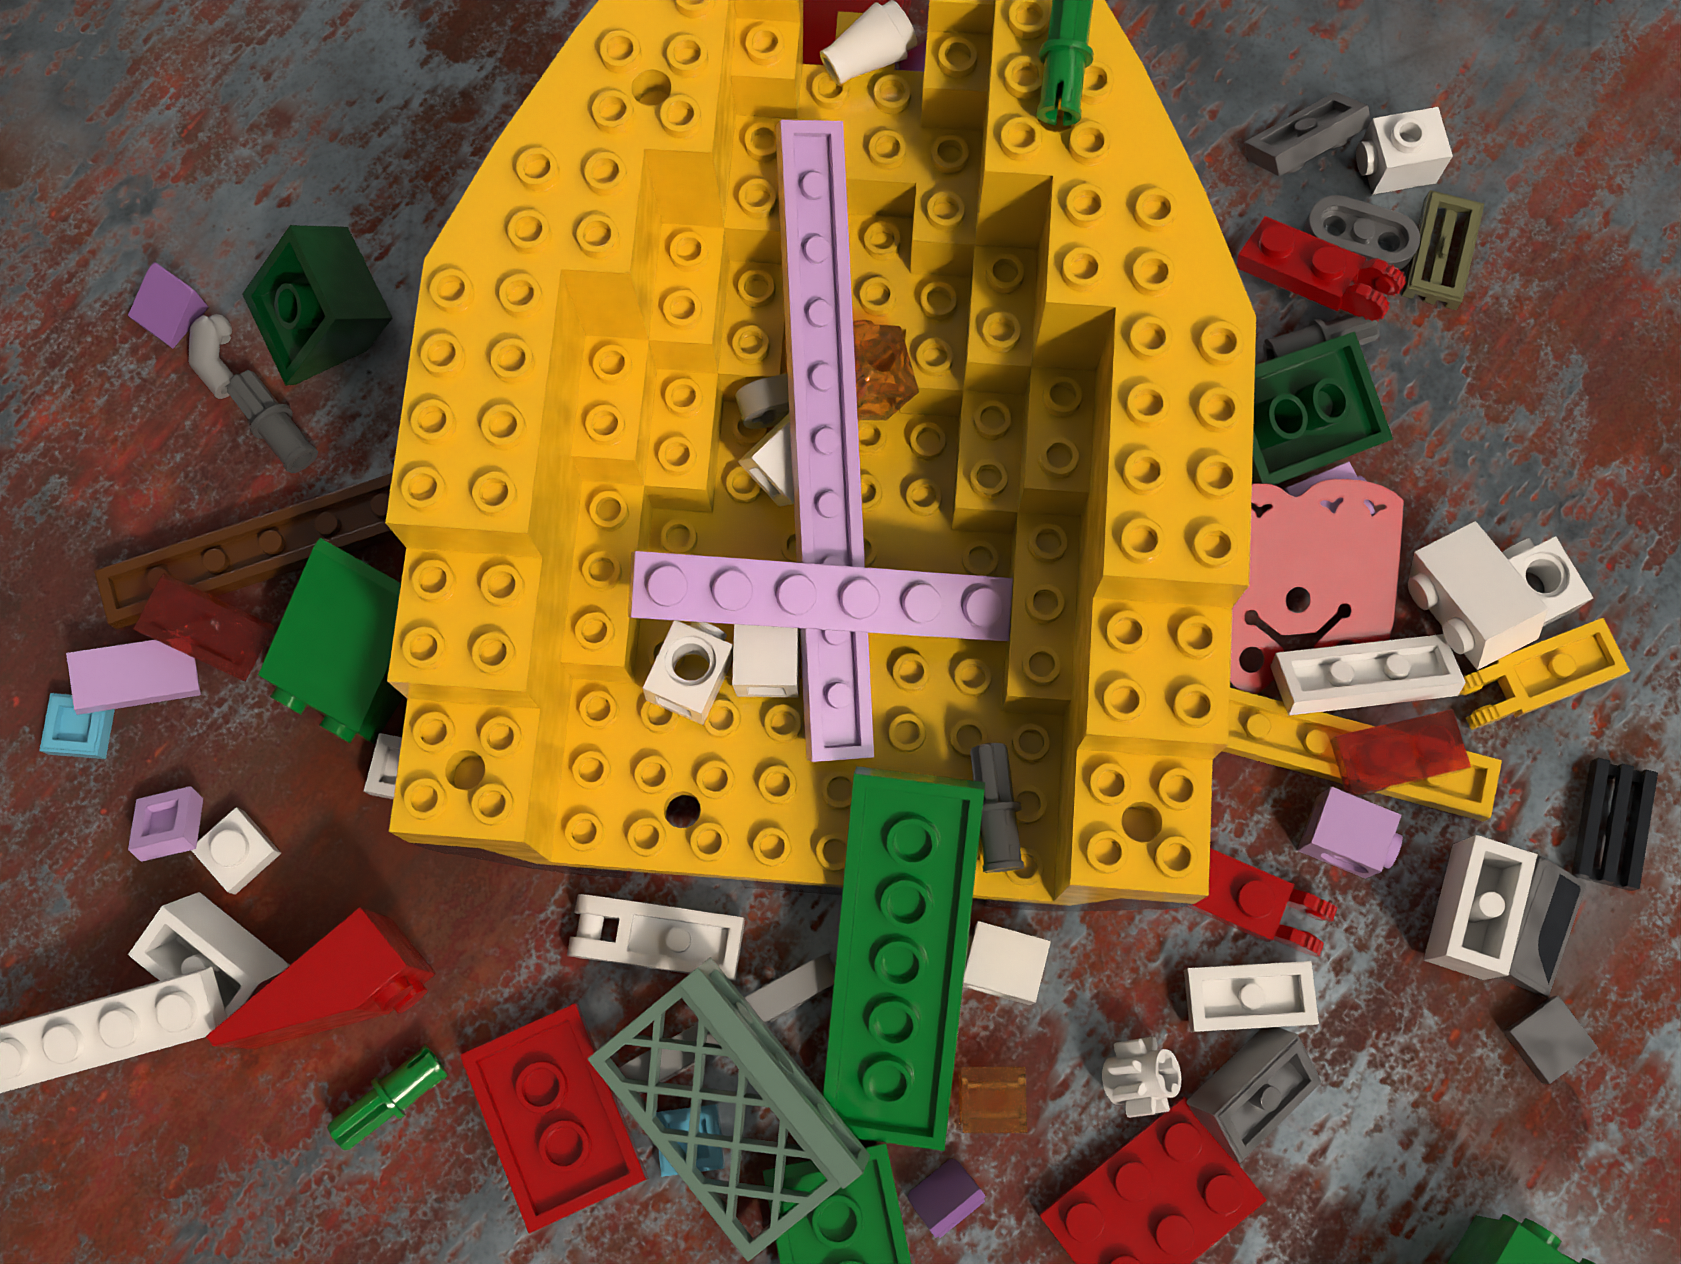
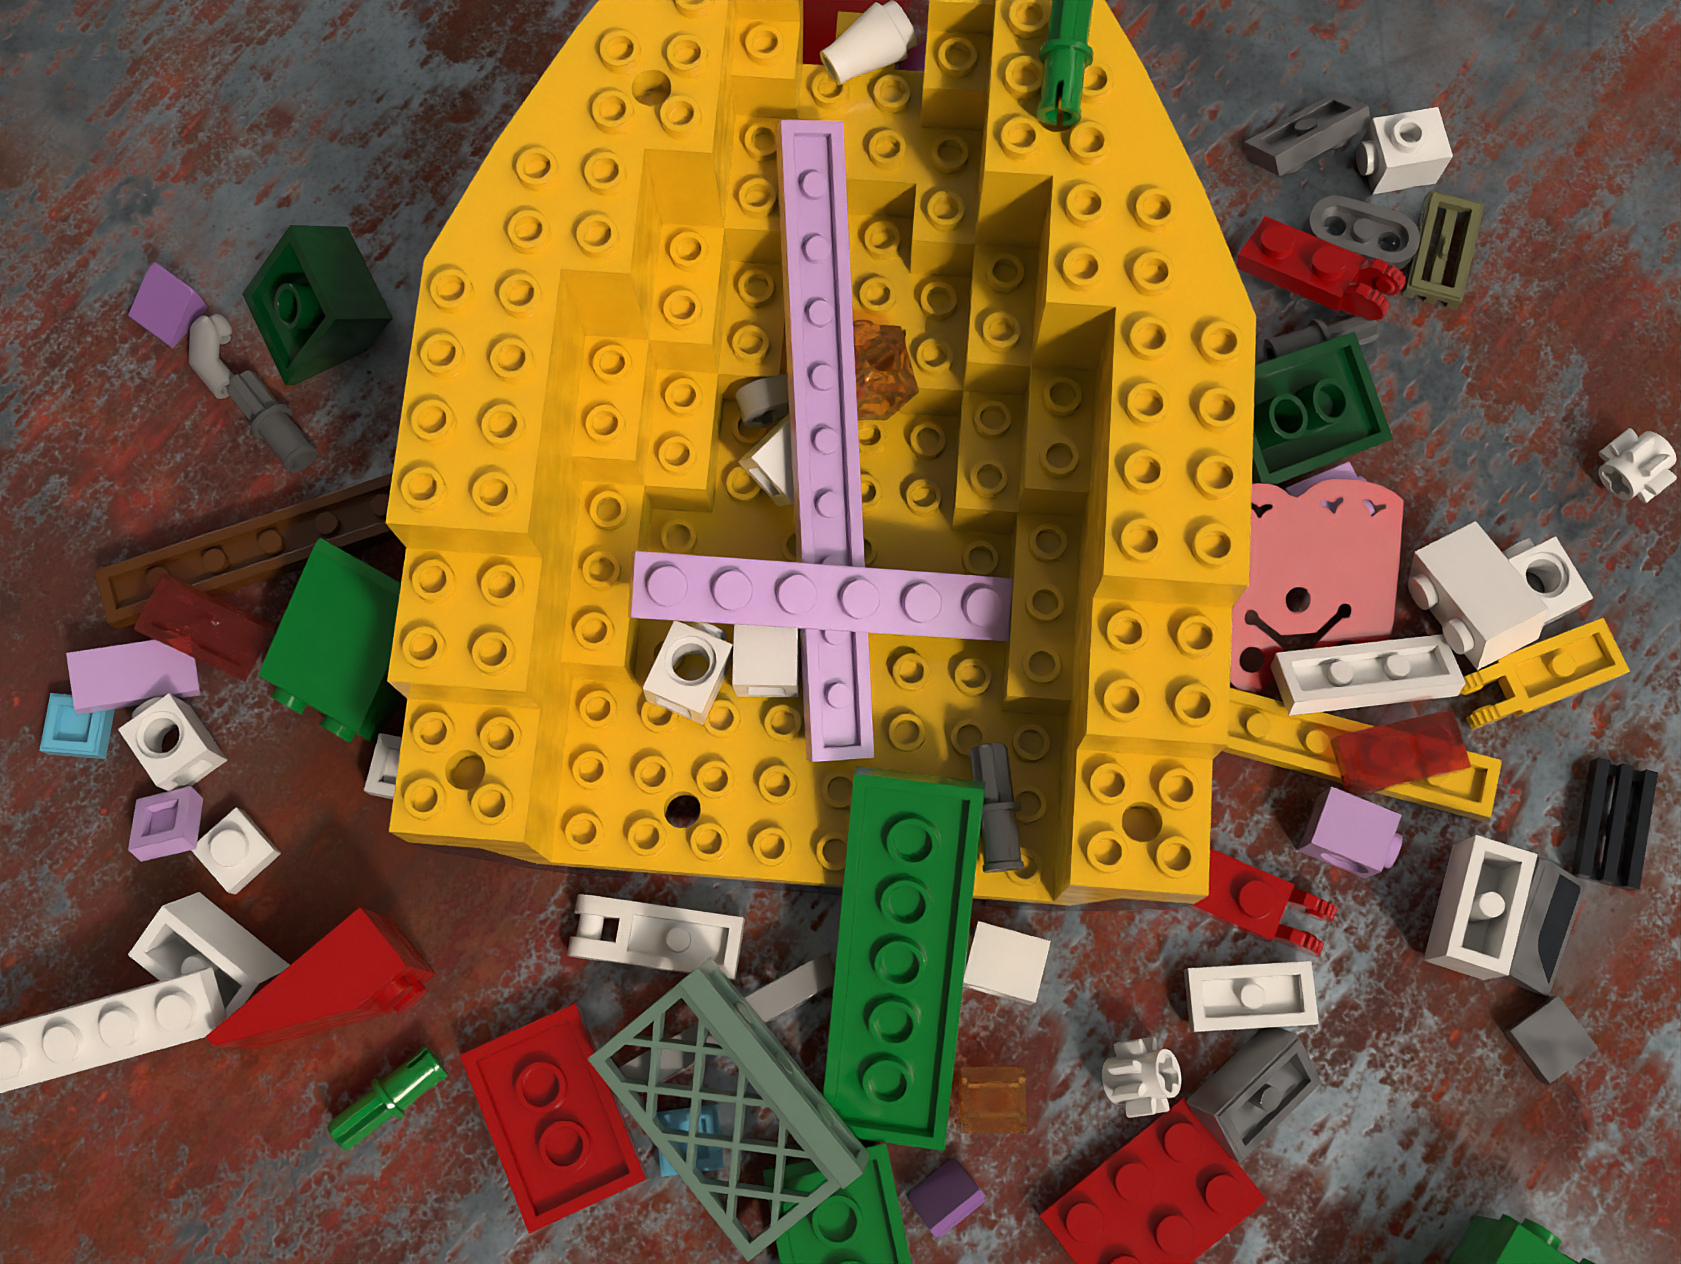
none -> white brick [118,693,228,791]
none -> white gear [1599,428,1677,503]

